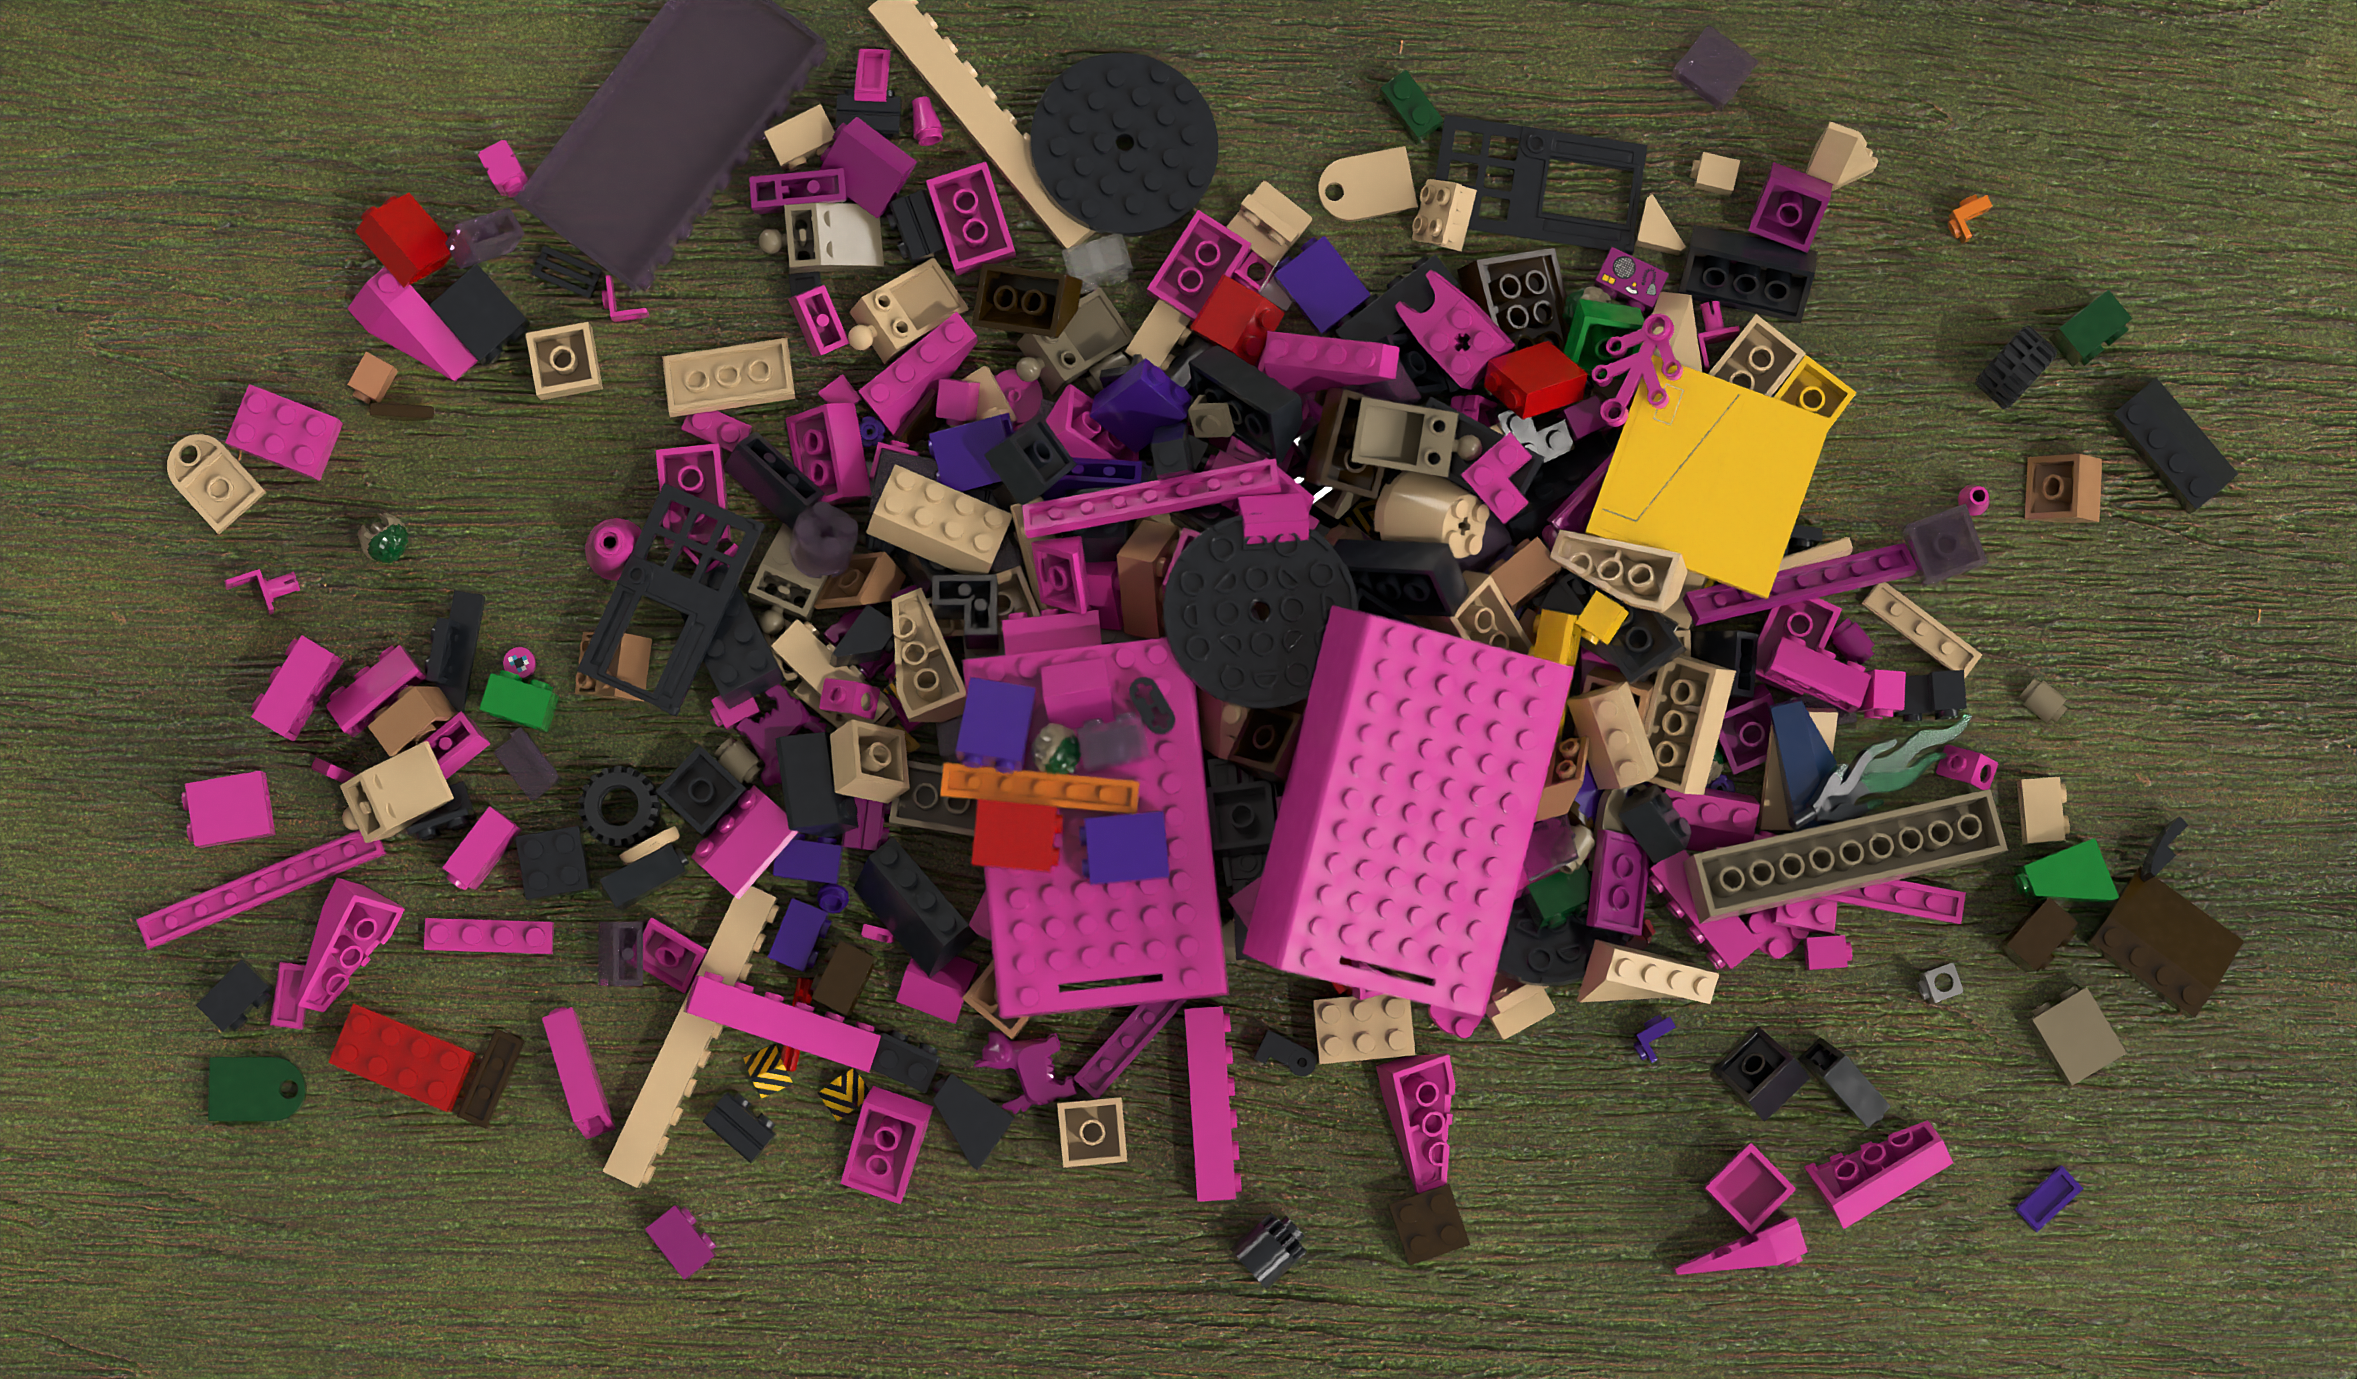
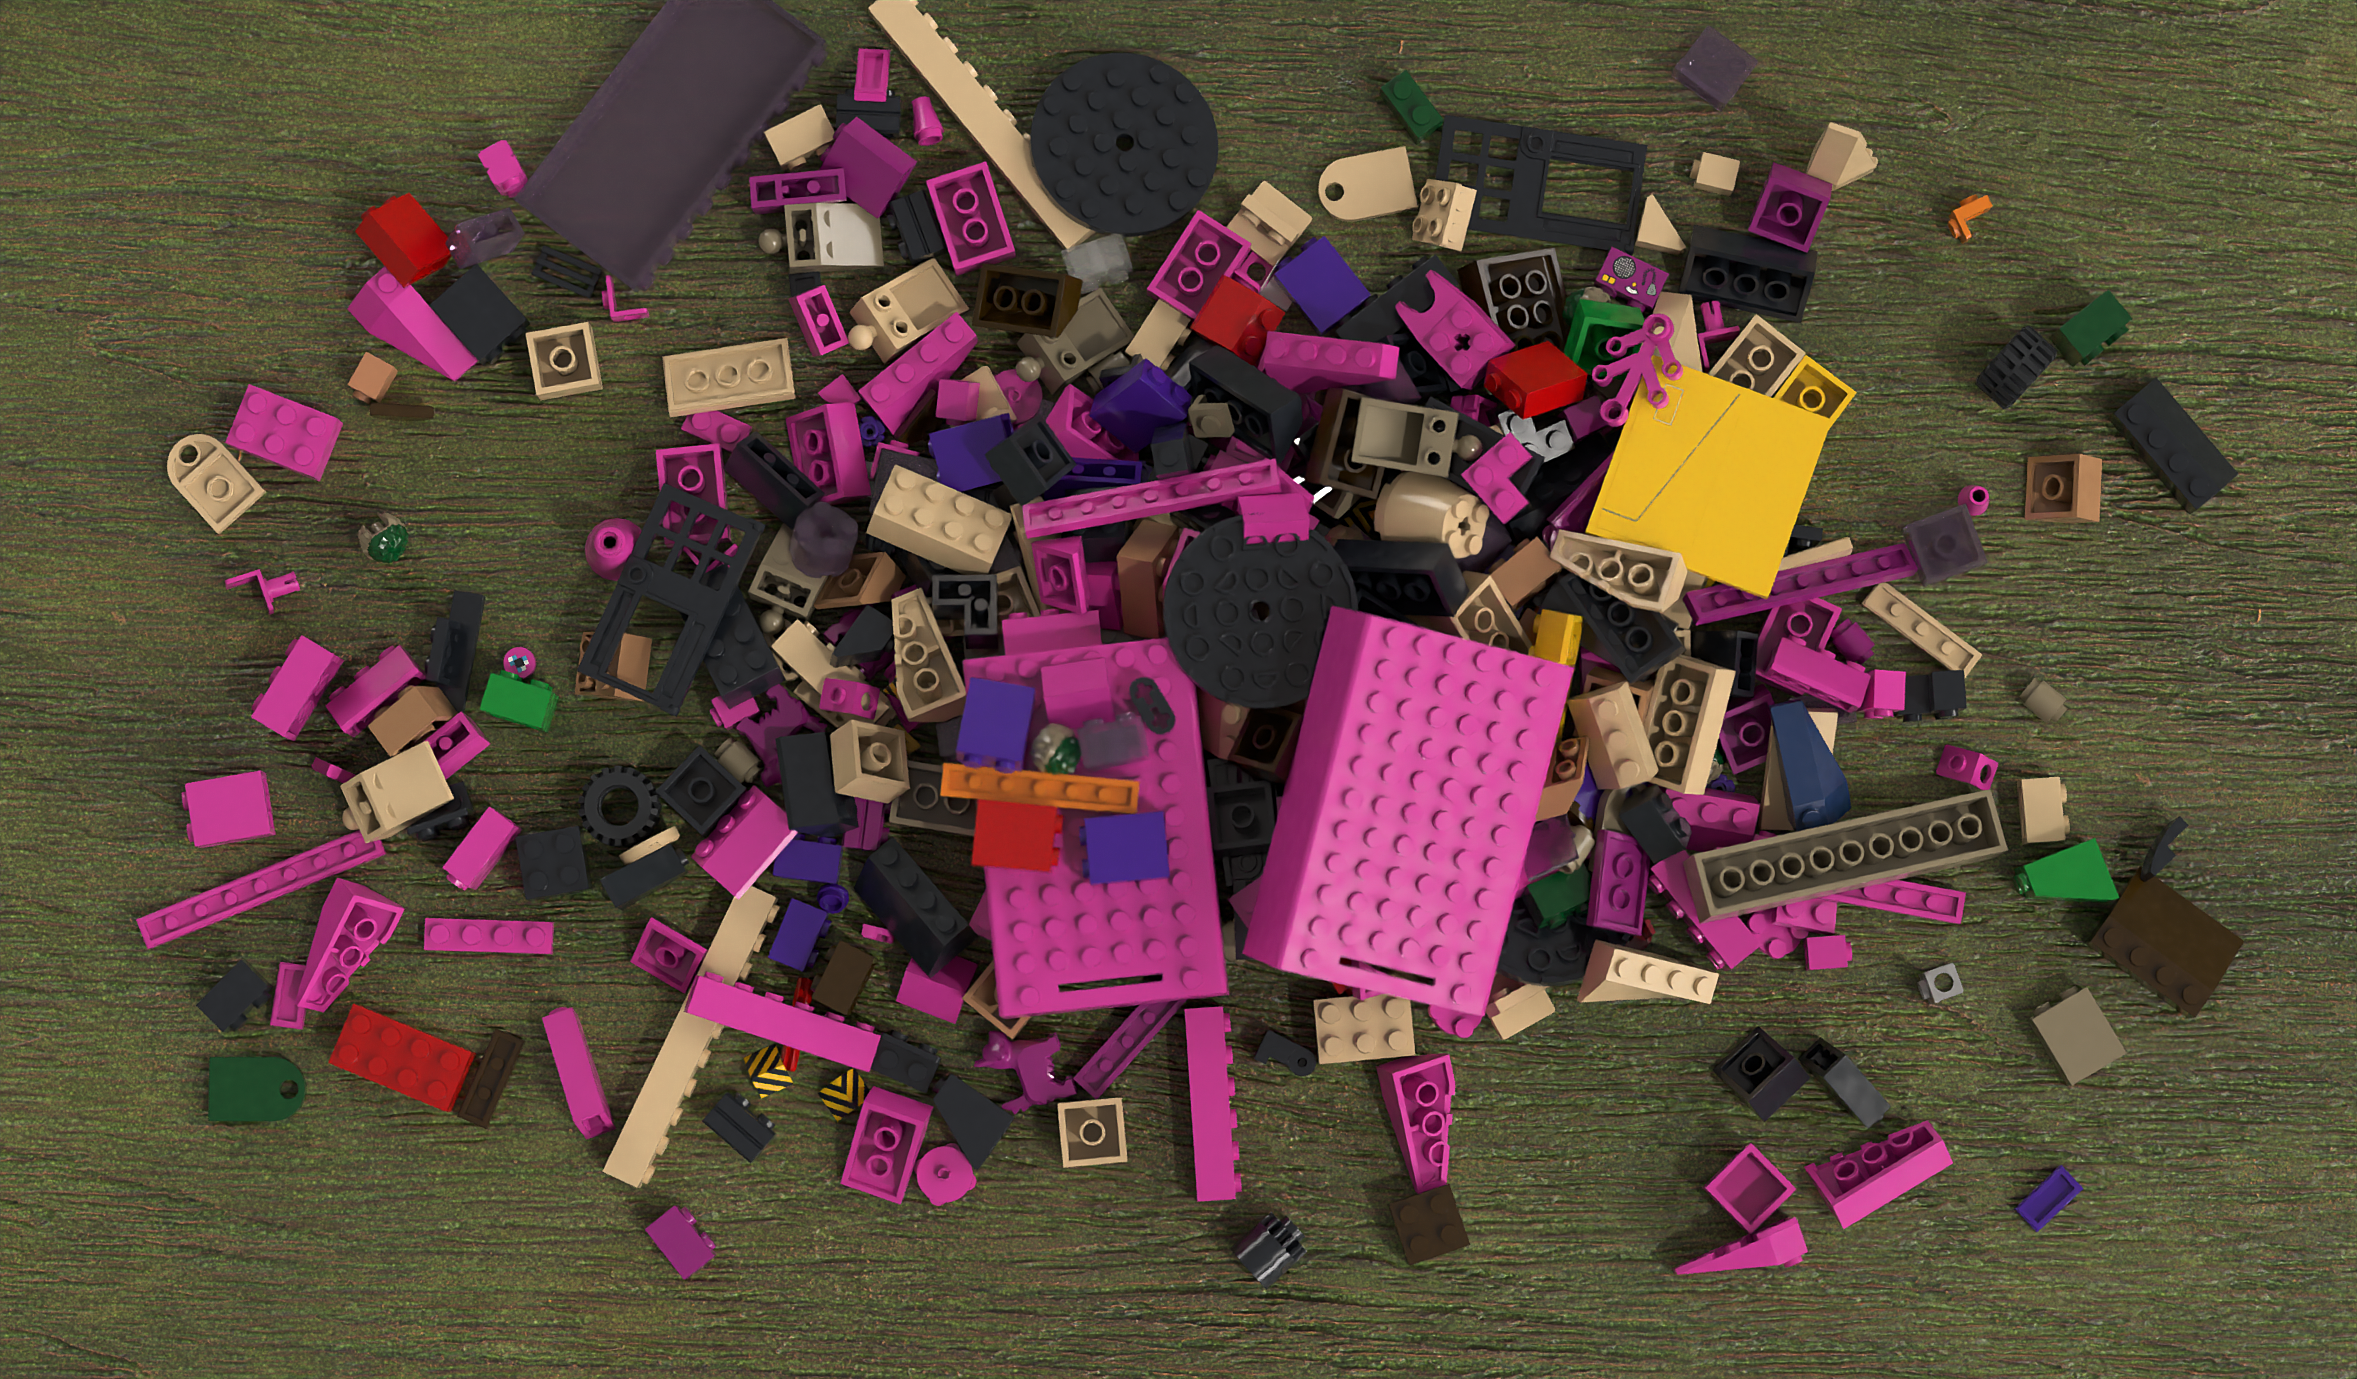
panel [494,727,563,801] -> none
brick [598,921,643,986] -> none
yellow brick [1576,591,1628,645] -> none
dark purple bracket [1633,1015,1676,1064] -> none
piece [1788,713,1971,830] -> none
dark brown brick [1997,897,2078,973] -> none
none -> dark pink piece [914,1143,976,1206]

